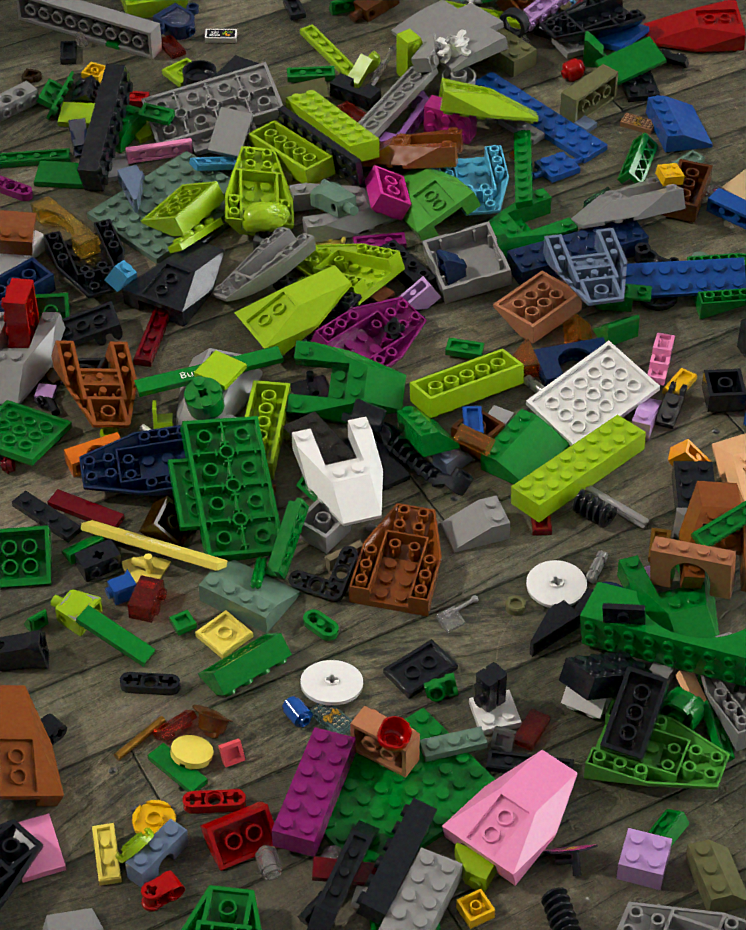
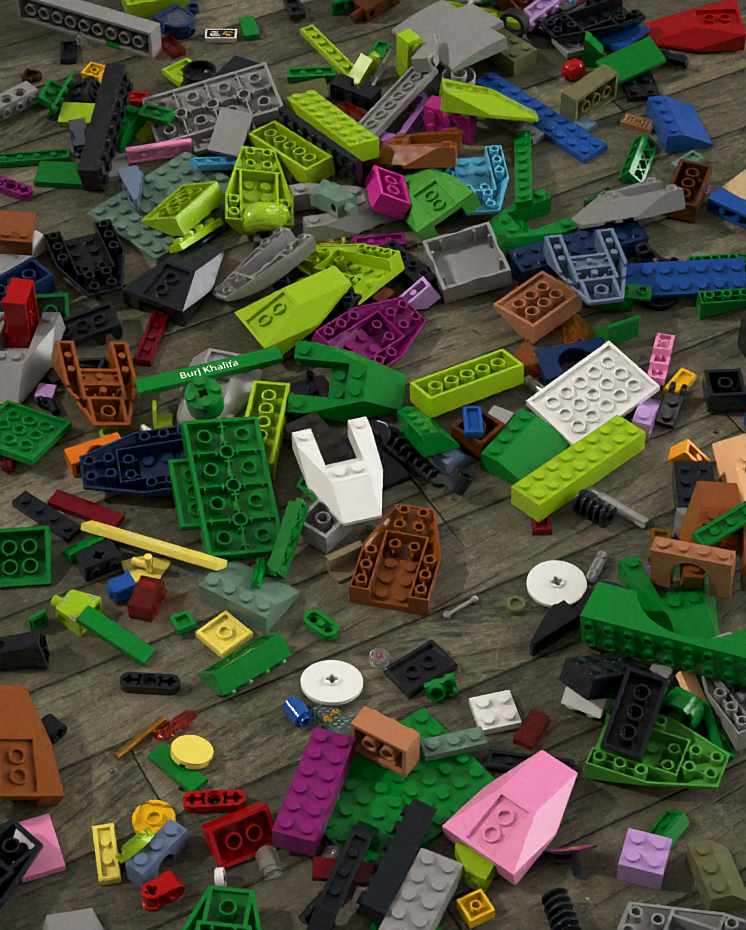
clear yellow arch [30,196,101,259] -> none
dark azure slope [105,260,138,292] -> none
dark brown slope [139,496,190,547] -> none
reddish brown piece [192,705,233,739] -> none
lime tile [194,350,247,390] -> none
coral tile [218,739,246,767] -> none
black beam [288,546,359,602] -> none
black panel [341,399,386,432] -> none
red hair [377,716,412,752] -> none
black plate [384,317,405,339] -> none
white pin [436,30,471,64] -> none
dark blue slope [436,249,467,285] -> none
clear tile [436,606,465,634] -> none
light grey slope [441,496,510,553] -> none
green plate [445,338,485,359] -> none
clear orange tile [453,423,496,456] -> none
black brick [474,662,507,713] -> none
dark grey tile [490,726,516,752] -> none
blue plate [532,152,583,183] -> none
black plate [602,603,646,625] -> none
yellow piece [655,163,685,186] -> none
none -> white tile [214,867,227,887]
none -> green tile [239,16,260,40]
none -> green tile [366,40,392,63]
none -> clear tile [369,648,390,668]

